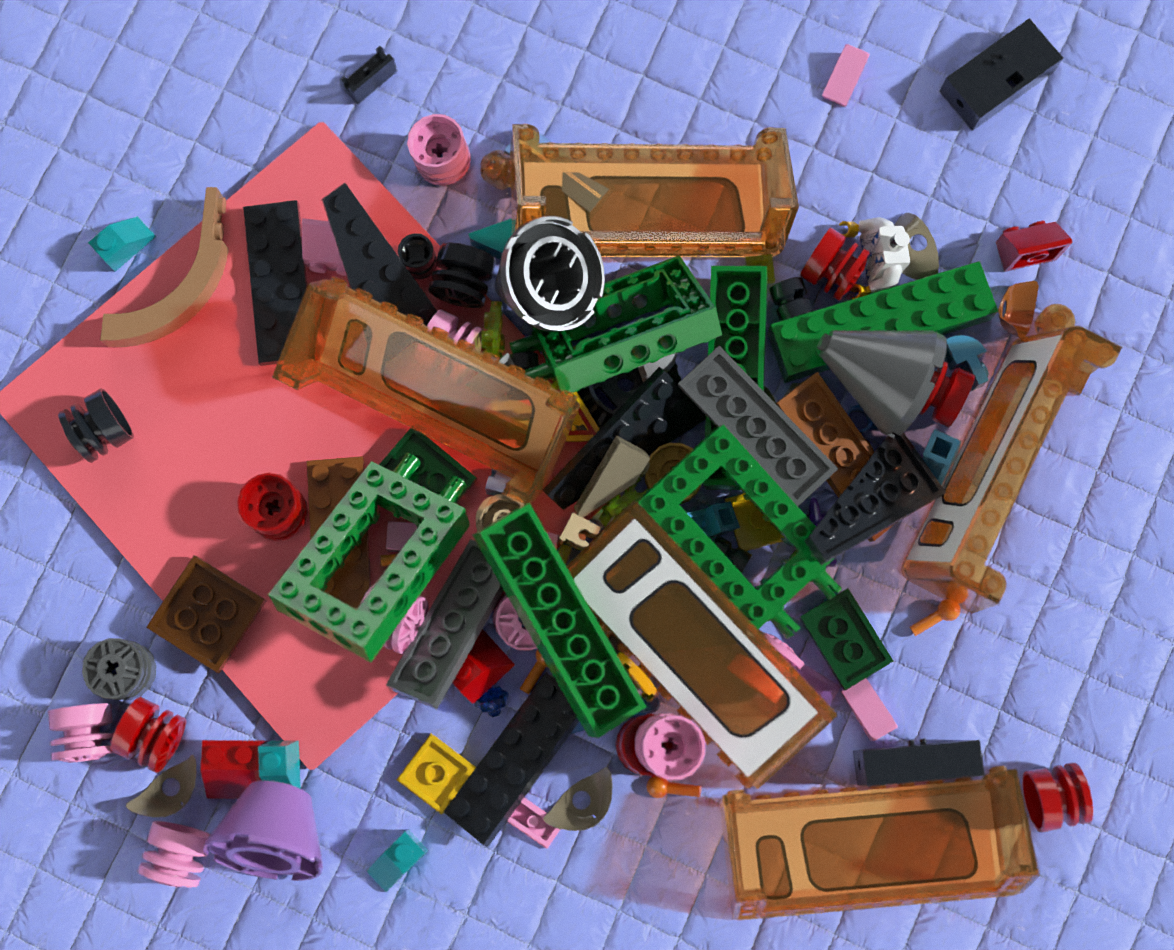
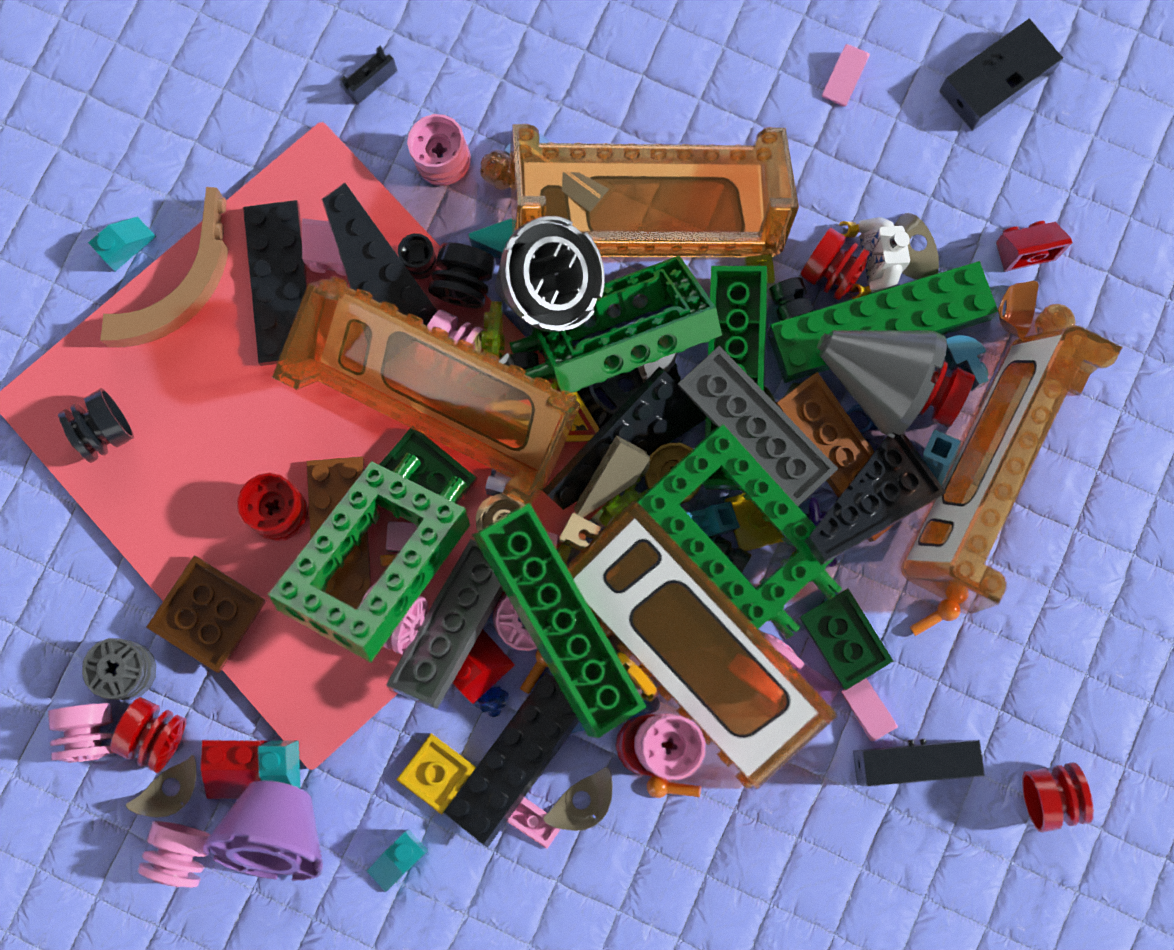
clear orange windscreen [720,766,1040,920] -> none

